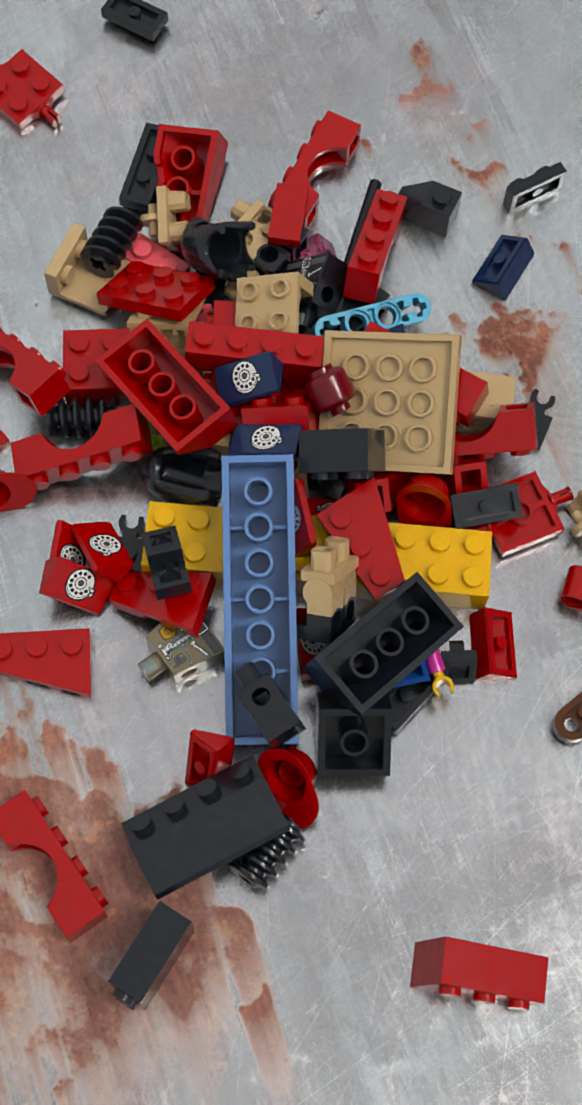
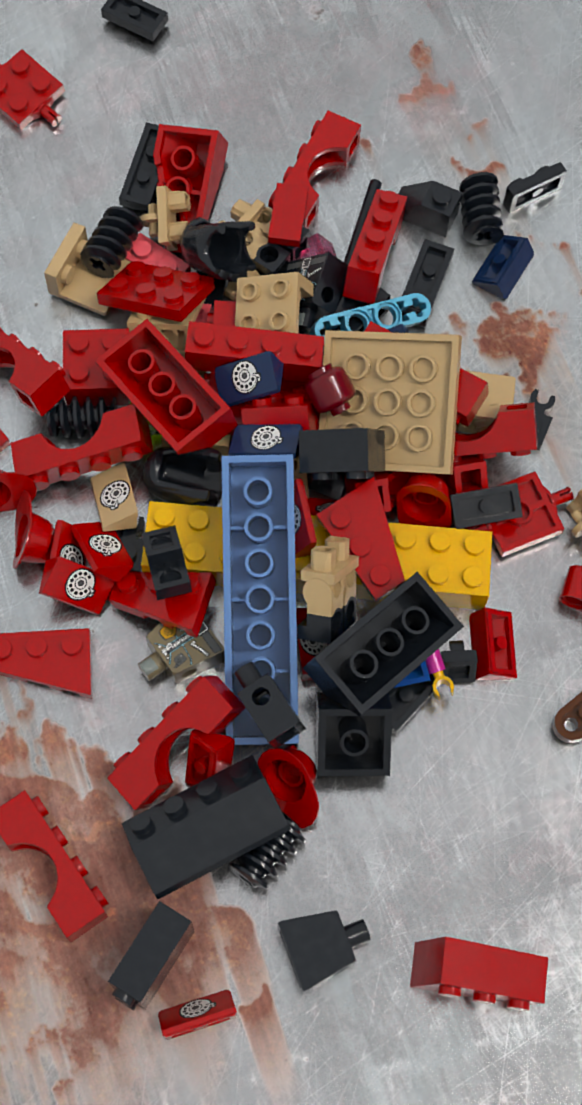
none -> red piece [13,490,55,569]
none -> tan slope [90,463,138,532]
none -> red arch [107,676,246,810]
none -> red slope [158,990,237,1040]
none -> black torso [277,911,371,995]
none -> black plate [402,239,455,328]
none -> black piece [459,172,504,246]

